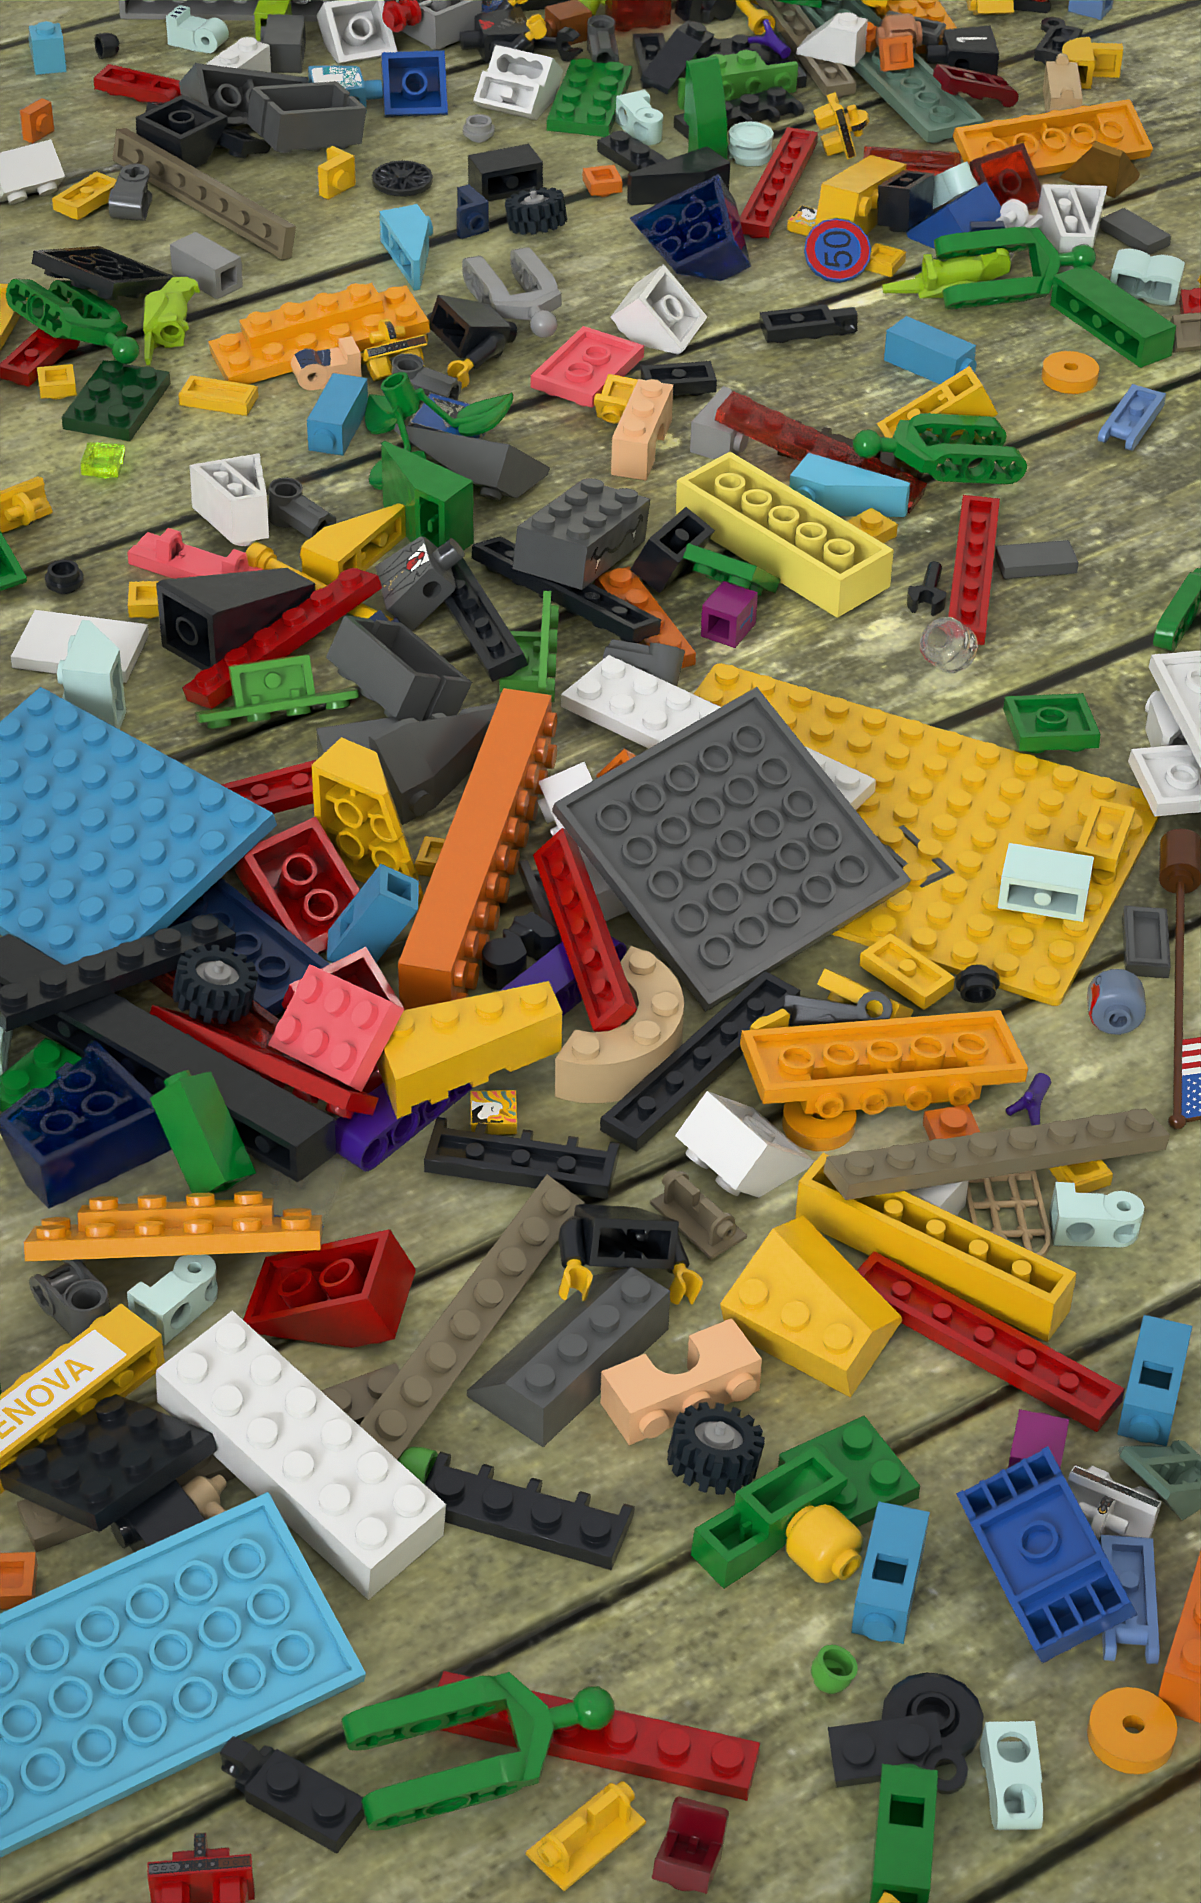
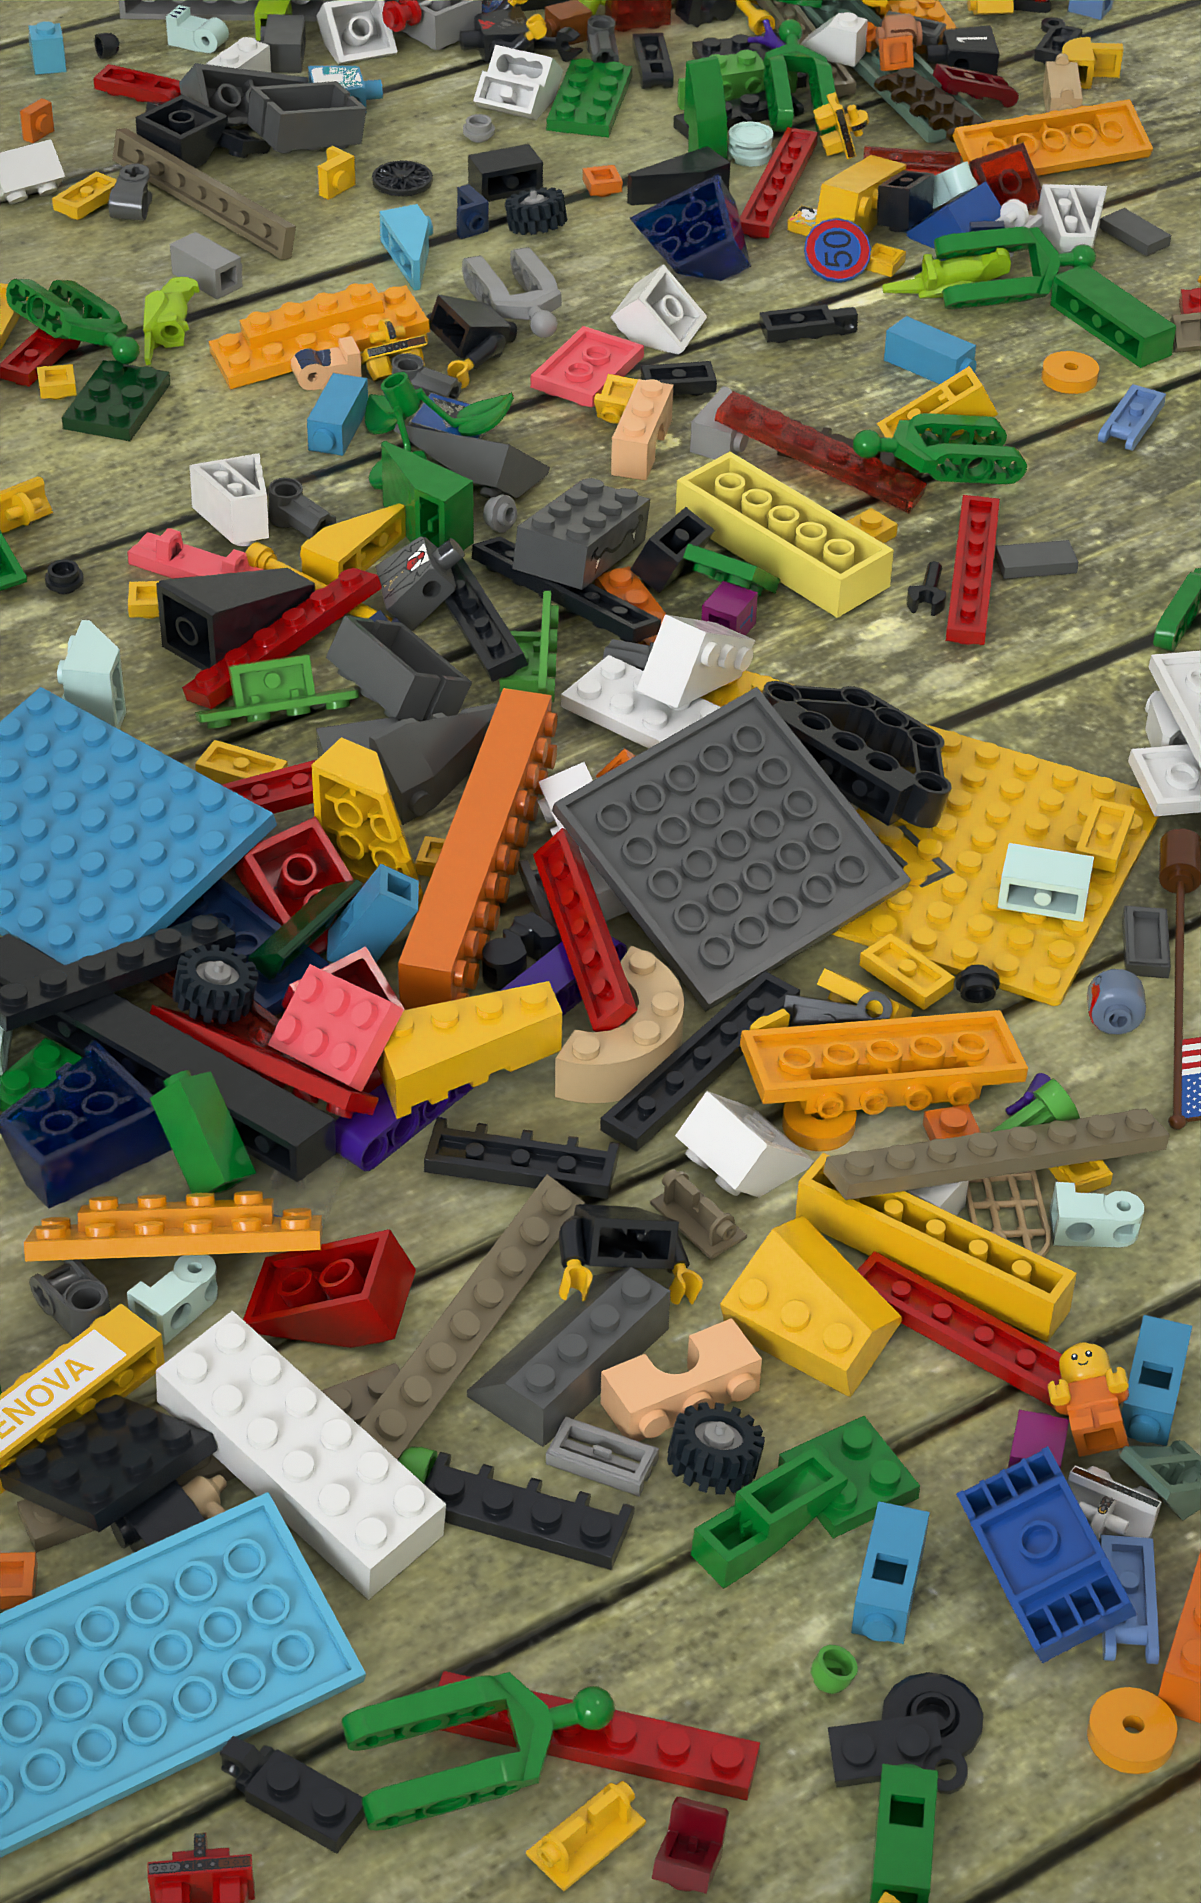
white tile [11,610,149,683] -> none
black plate [31,246,175,300] -> none
clear neon green plate [80,442,125,478] -> none
yellow tile [178,375,259,416] -> none
blue slope [381,51,448,117] -> none
tile [470,1090,517,1135] -> none
black hinge [597,130,667,173] -> none
light aqua leg [615,90,663,145] -> none
black slope [640,20,715,95] -> none
yellow head [786,1505,863,1583] -> none
medium azure slope [789,453,910,517] -> none
clear head [919,617,978,673] -> none
light aqua leg [979,1721,1043,1830] -> none
green plate [1003,693,1101,753] -> none
pearl gold slope [1059,141,1140,198] -> none
light aqua brick [1110,249,1185,306] -> none
none -> yellow plate [195,740,288,784]
none -> dark green slope [248,879,362,980]
none -> light grey plate [483,494,517,533]
none -> light grey tile [546,1417,659,1497]
none -> white wedge [636,614,755,709]
none -> black brick [762,681,952,828]
none -> green piece [763,19,836,136]
none -> dark brown hinge [874,68,986,143]
none -> bright green piece [990,1078,1080,1132]
none -> orange piece [1048,1342,1129,1457]

